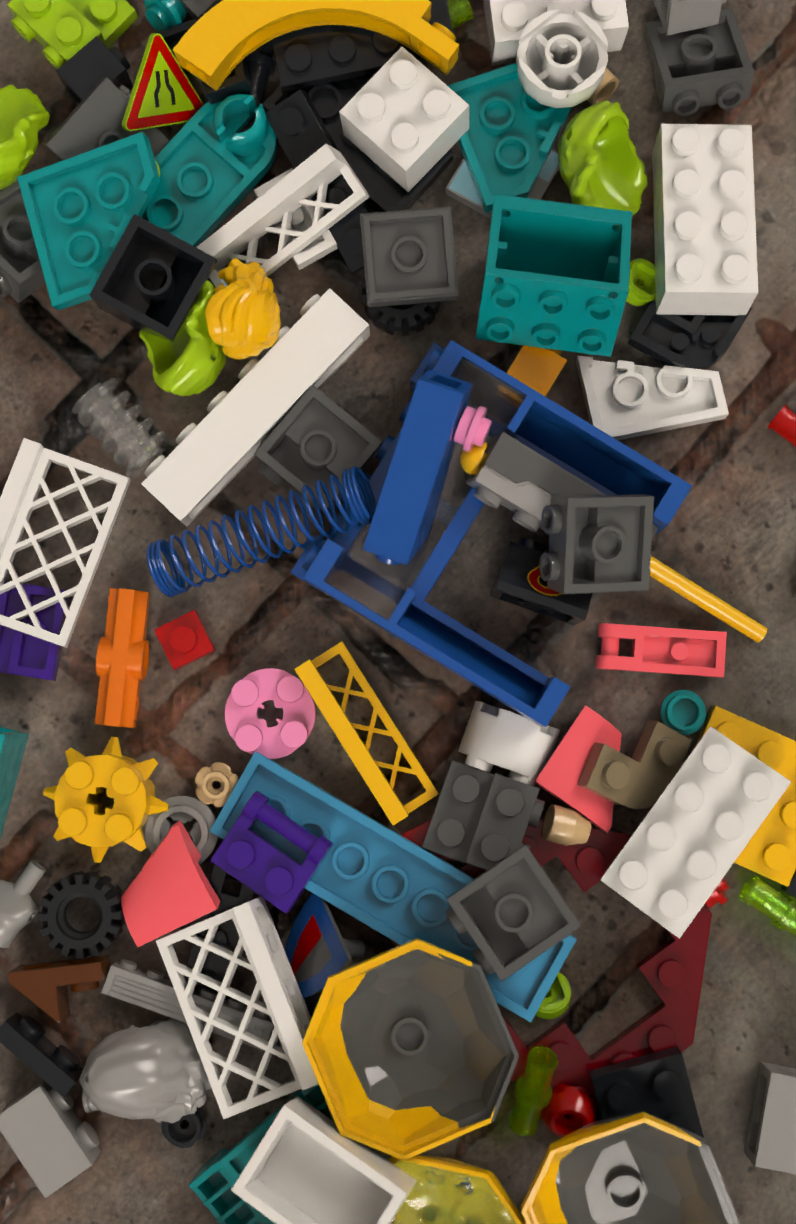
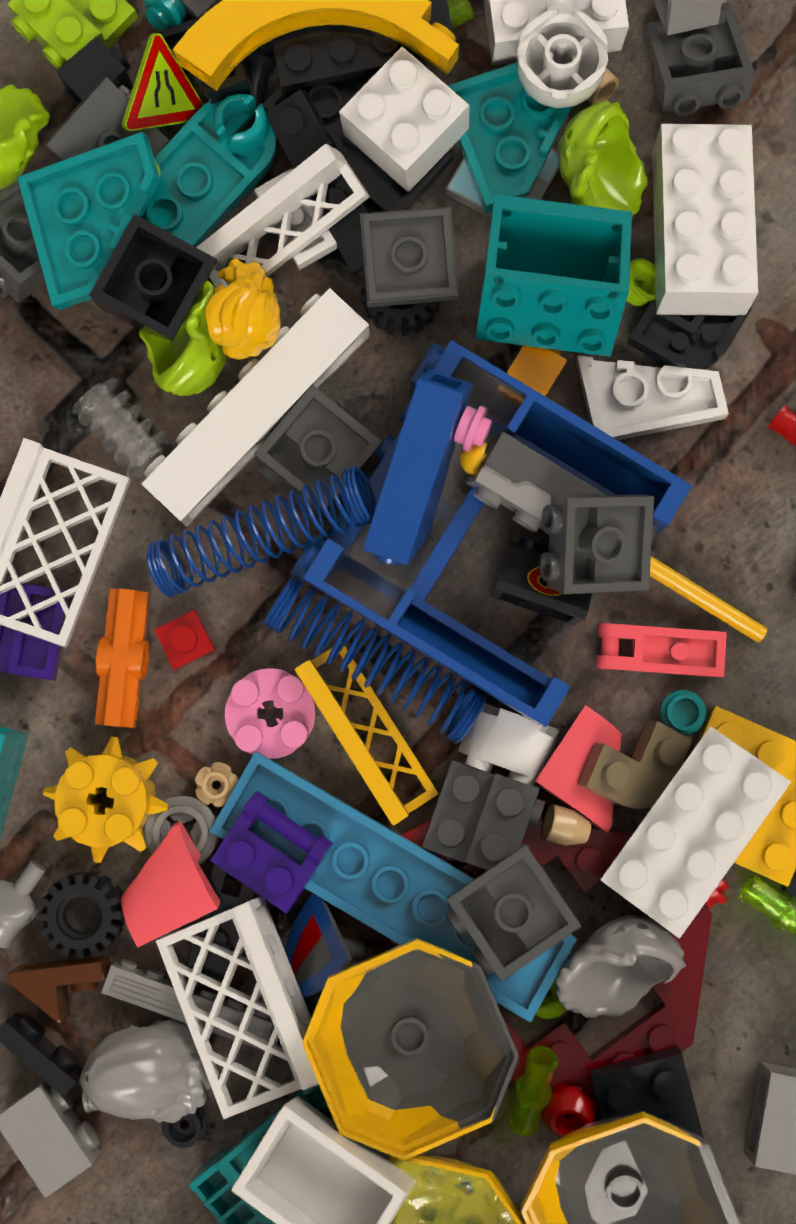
none -> blue piece [263,575,487,744]
none -> light grey piece [556,915,686,1018]

